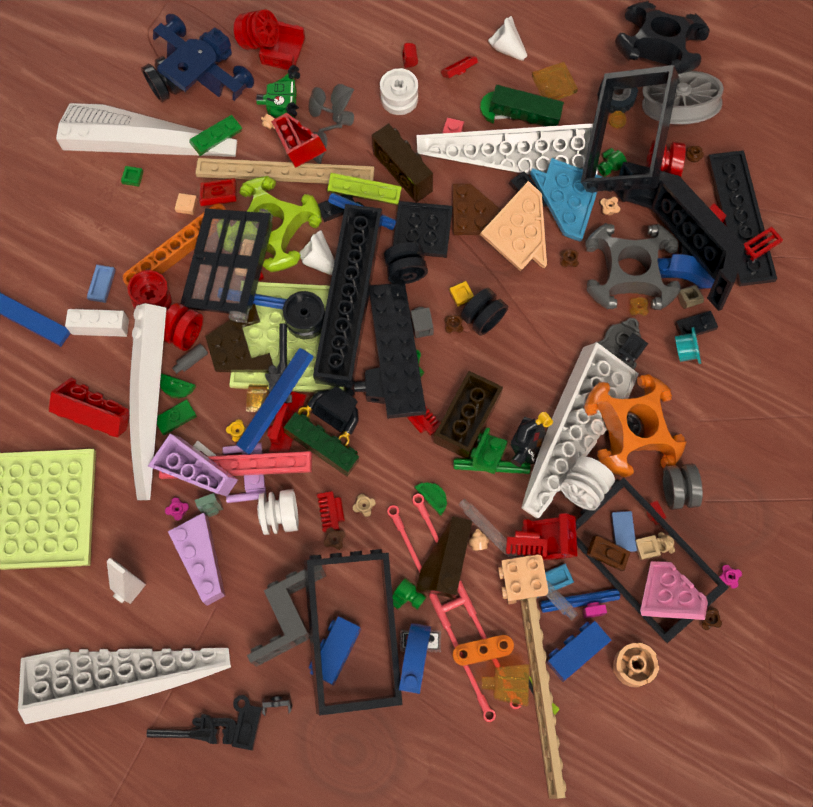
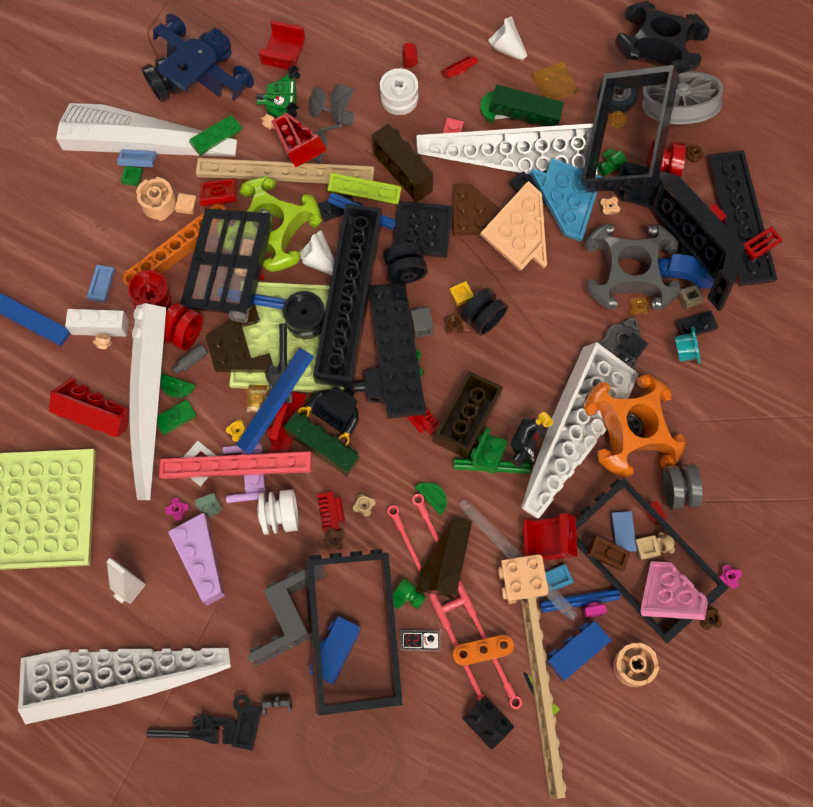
lavender wedge [148,434,238,496] -> none
red wheel [233,9,280,50] -> none
blue arch [399,623,432,694] -> none
light nougat plate [469,529,489,550] -> none
clear yellow torso [481,664,529,707] -> none
red piece [506,531,548,557] -> none
reddish brown plate [560,249,579,267] -> none
white wheel [561,457,615,510] -> none
none -> light nougat plate [93,334,112,349]
none -> medium blue tile [117,149,157,167]
none -> light nougat brick [136,177,177,221]
none -> black bracket [462,696,514,750]

